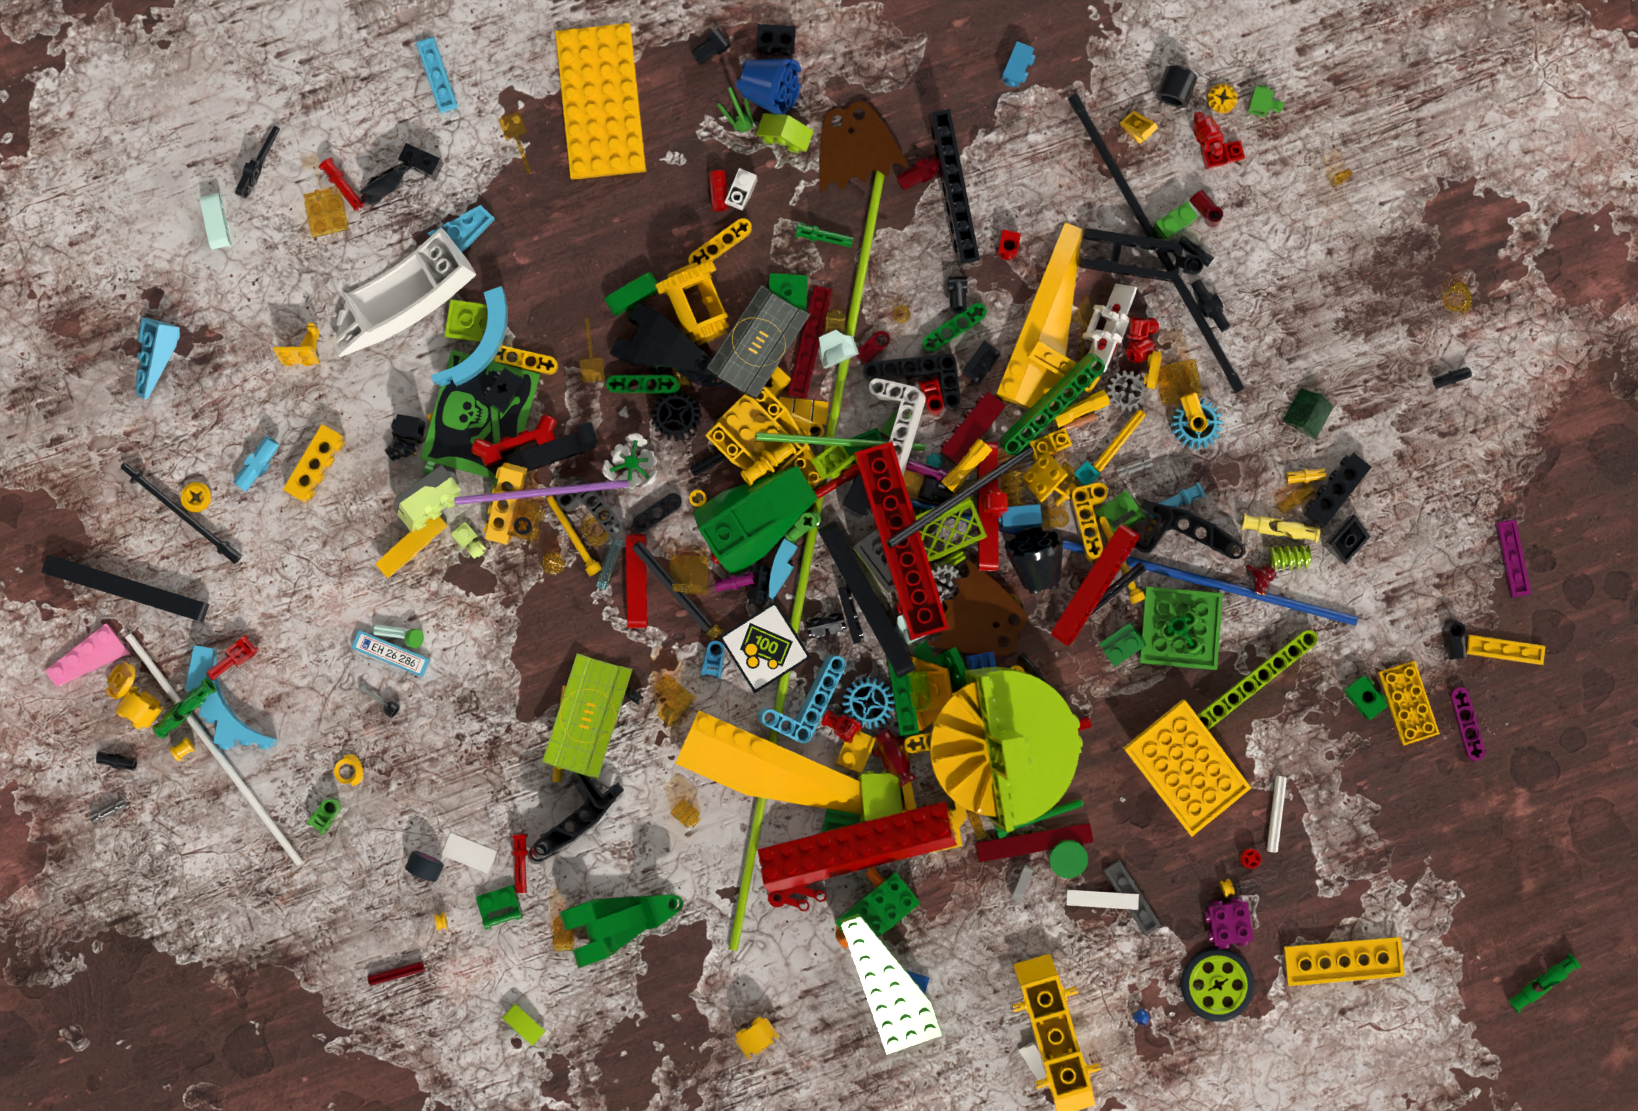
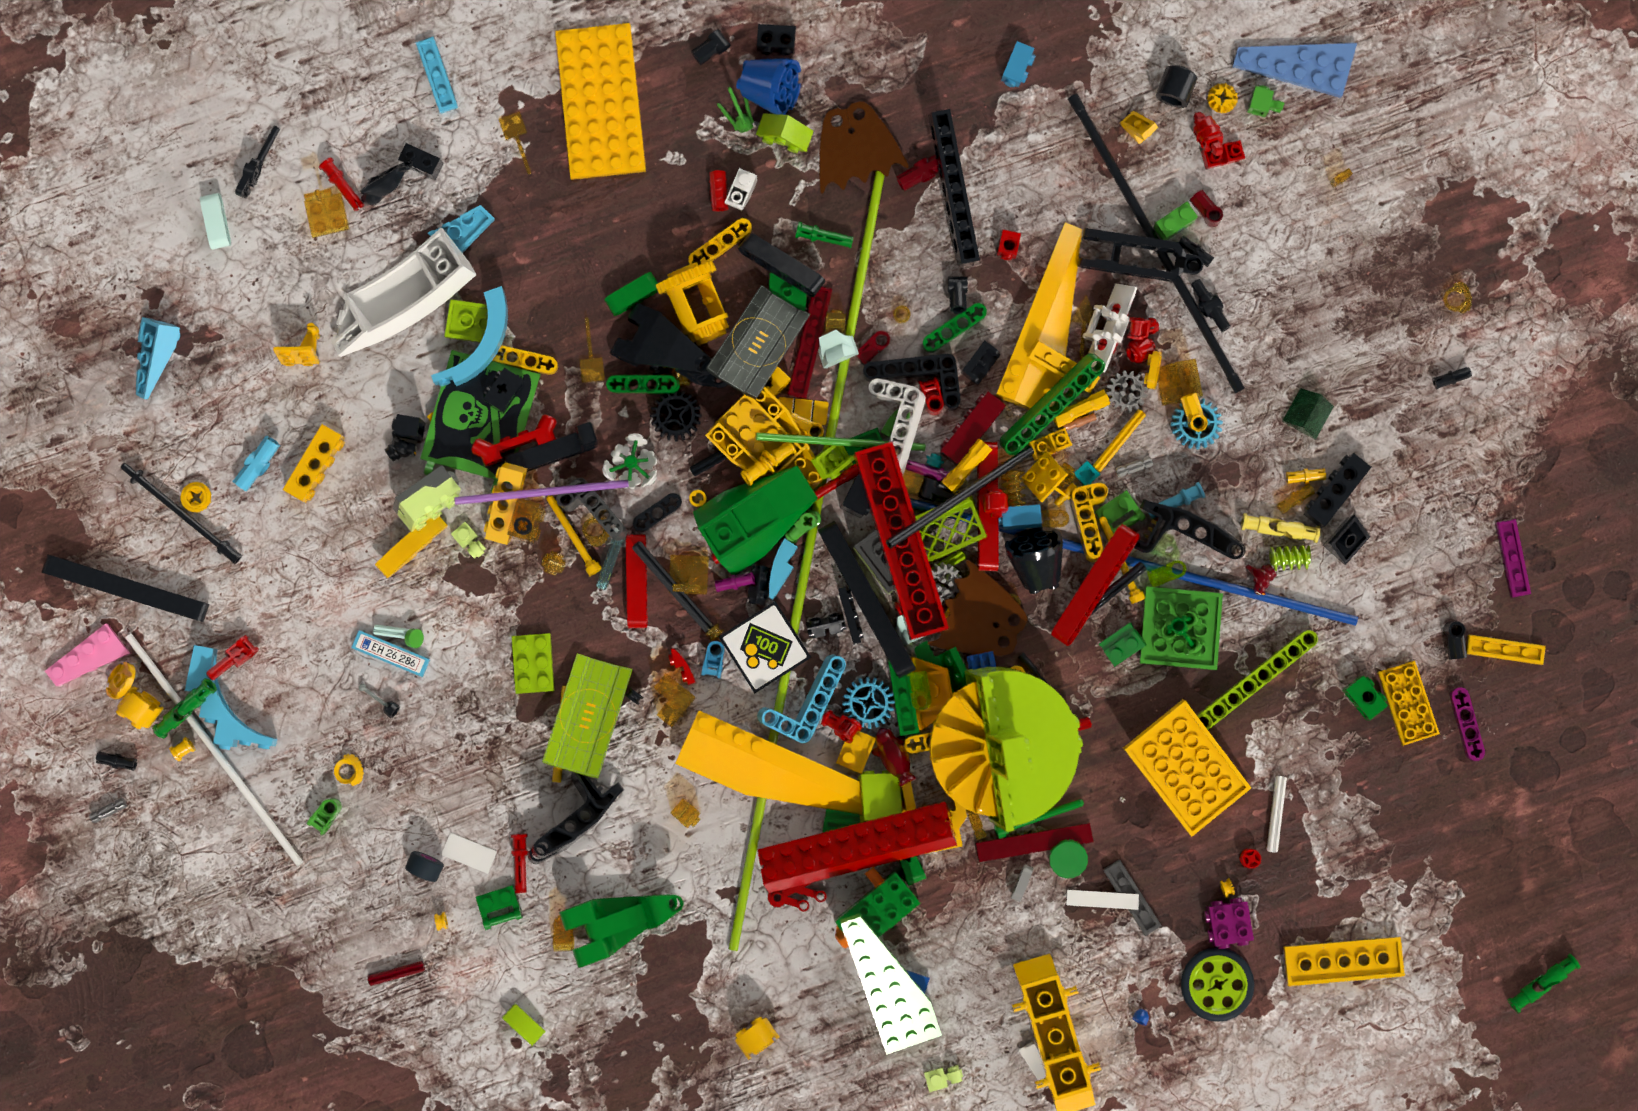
none -> lime plate [512,633,555,694]
none -> red slope [668,649,696,685]
none -> black beam [738,233,825,297]
none -> green piece [899,856,926,886]
none -> yellowish green plate [924,1065,963,1092]
none -> clear neon green piece [1147,560,1186,587]
none -> medium blue wing [1232,43,1357,98]

